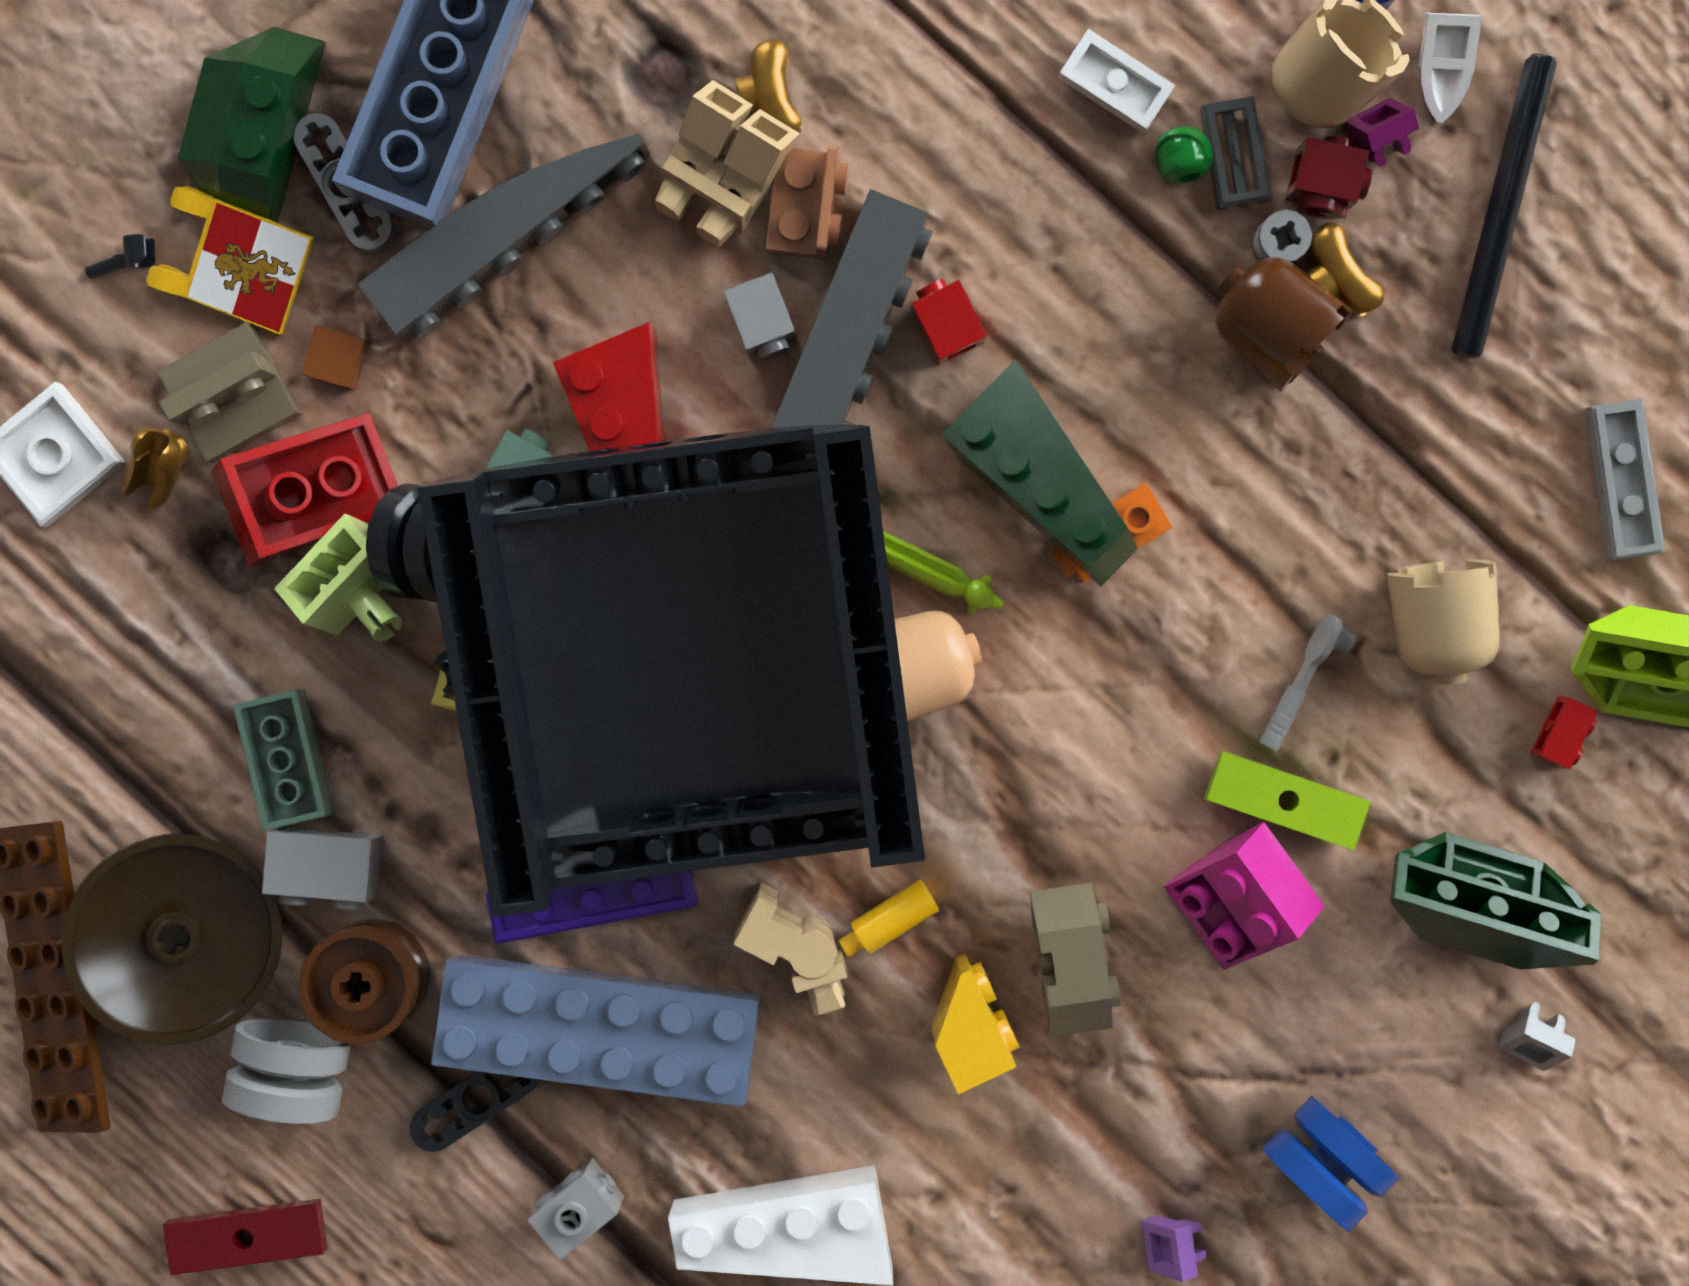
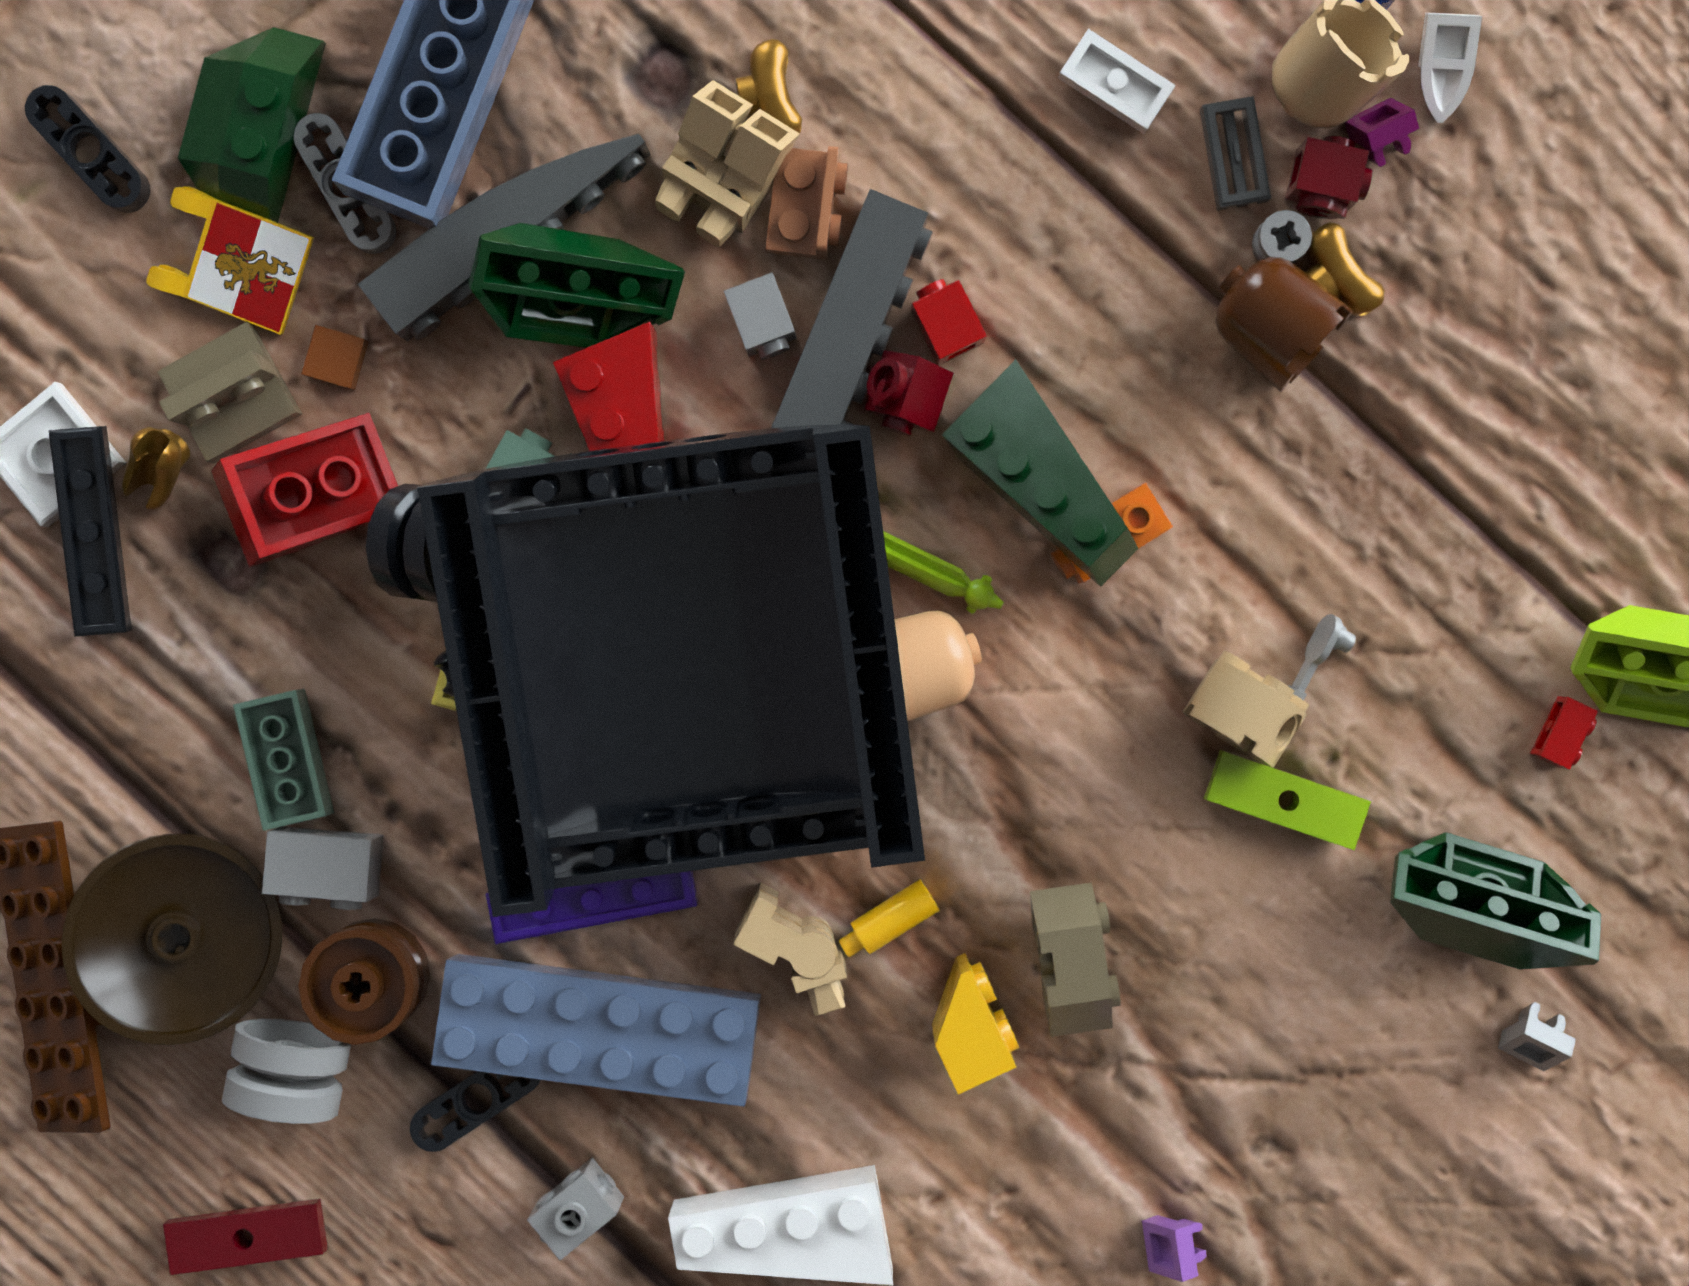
black hand [85,234,156,279] -> none
yellowish green brick [274,514,403,642] -> none
green piece [1154,126,1213,184] -> none
dark pink slope [1164,822,1325,970] -> none
blue wheel [1262,1095,1400,1232] -> none
tan cylinder [1387,559,1500,685] -> none
black axle [1452,53,1557,358] -> none
light grey tile [1585,399,1665,561] -> none
none -> black beam [25,85,150,213]
none -> black tile [48,426,132,637]
none -> dark green wedge [468,223,685,348]
none -> dark red brick [864,350,954,436]
none -> tan brick [1182,650,1310,768]

